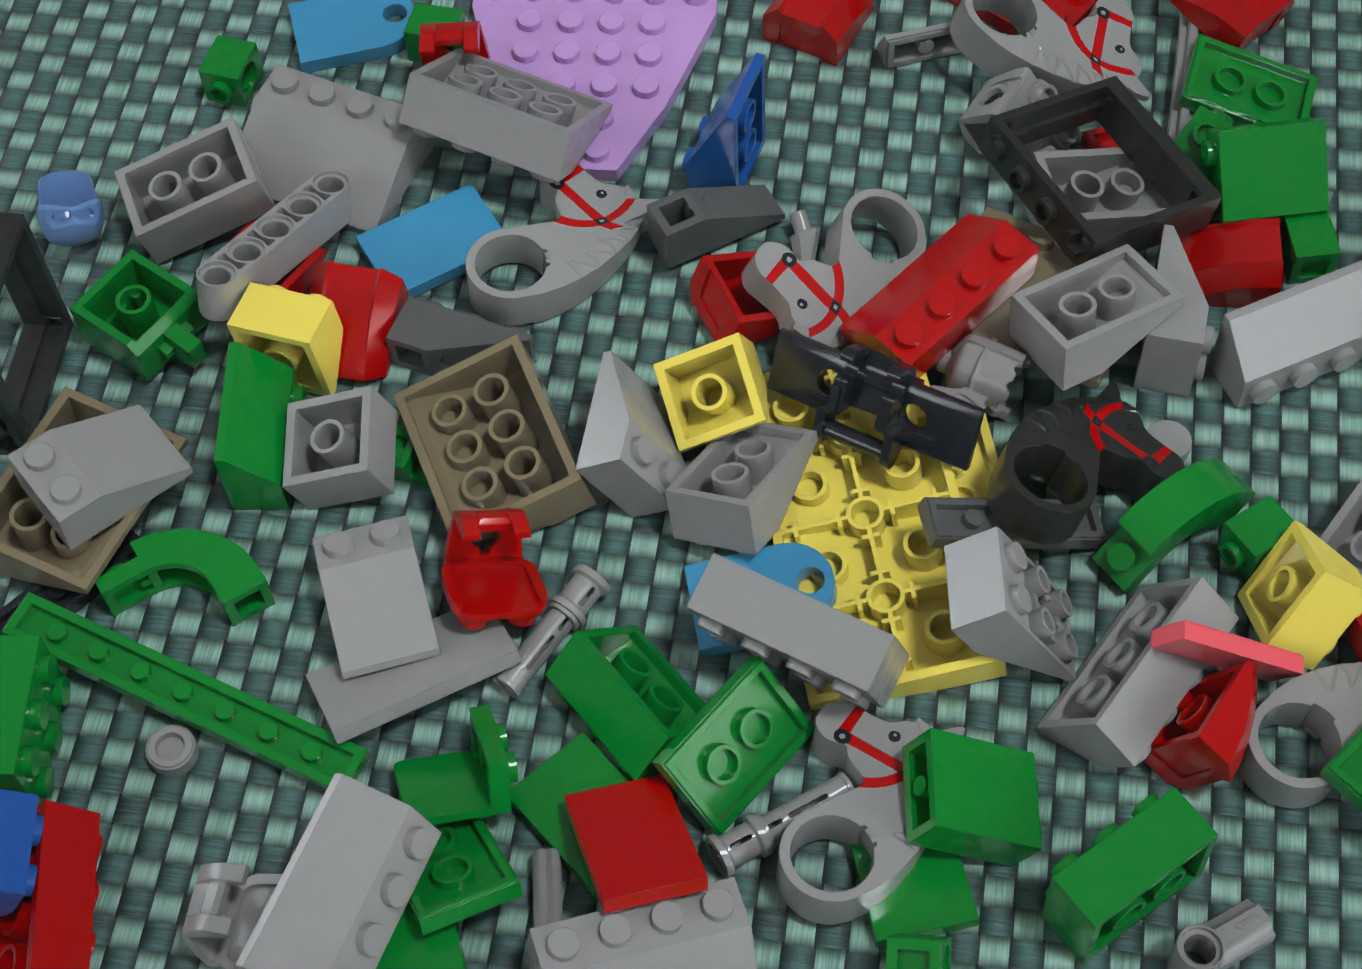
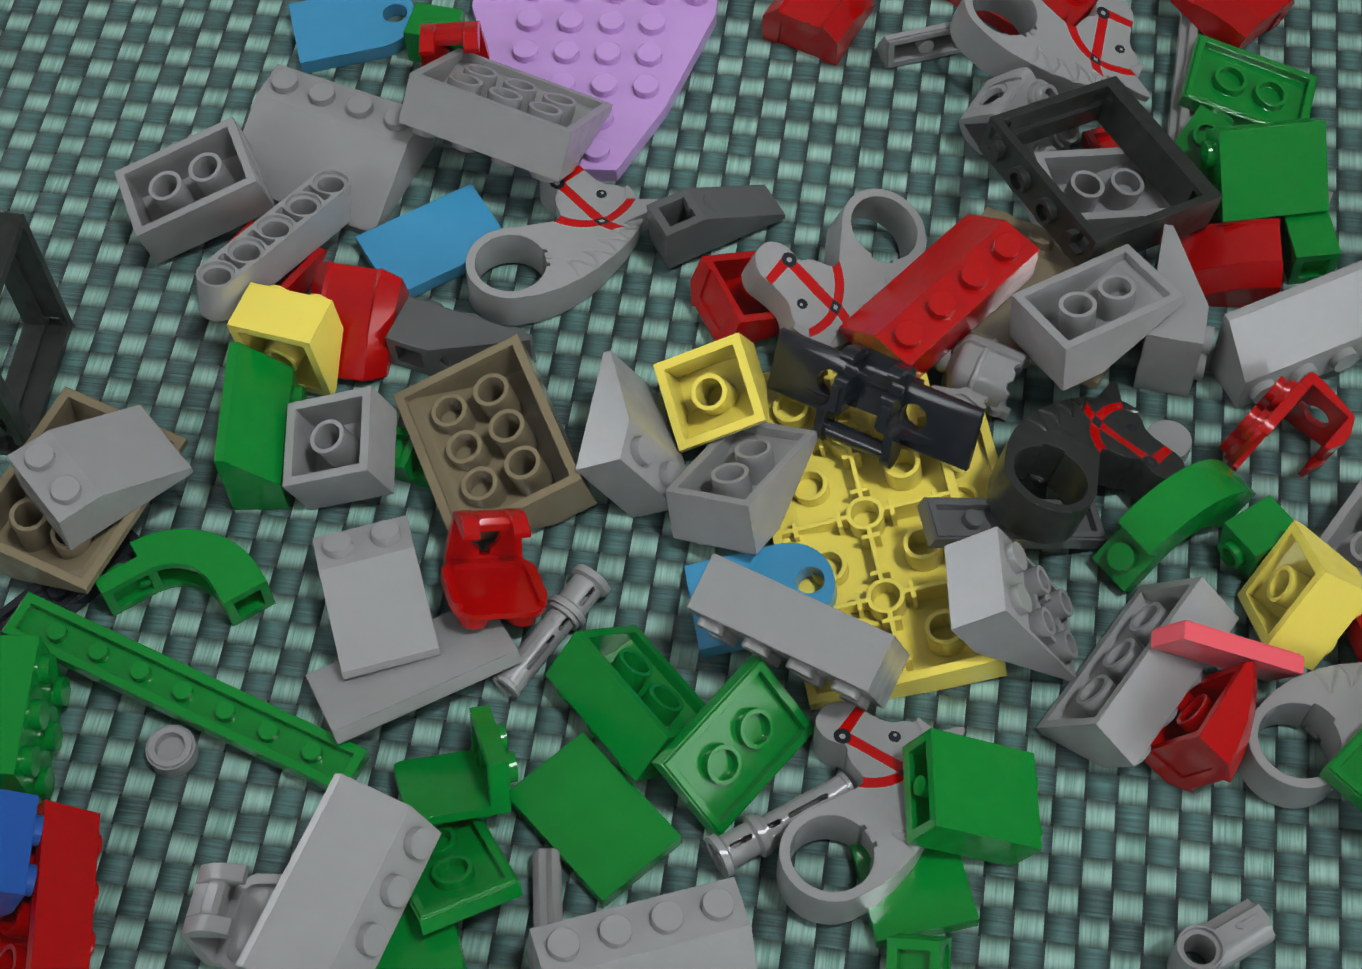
medium blue helmet [37,170,104,246] -> none
green hinge [69,249,209,382] -> none
green brick [198,35,264,107] -> none
red tile [564,774,708,914] -> none
blue slope [682,53,765,188] -> none
light grey bar [789,210,820,260] -> none
green brick [1041,787,1218,965] -> none
none -> red piece [1218,372,1355,477]

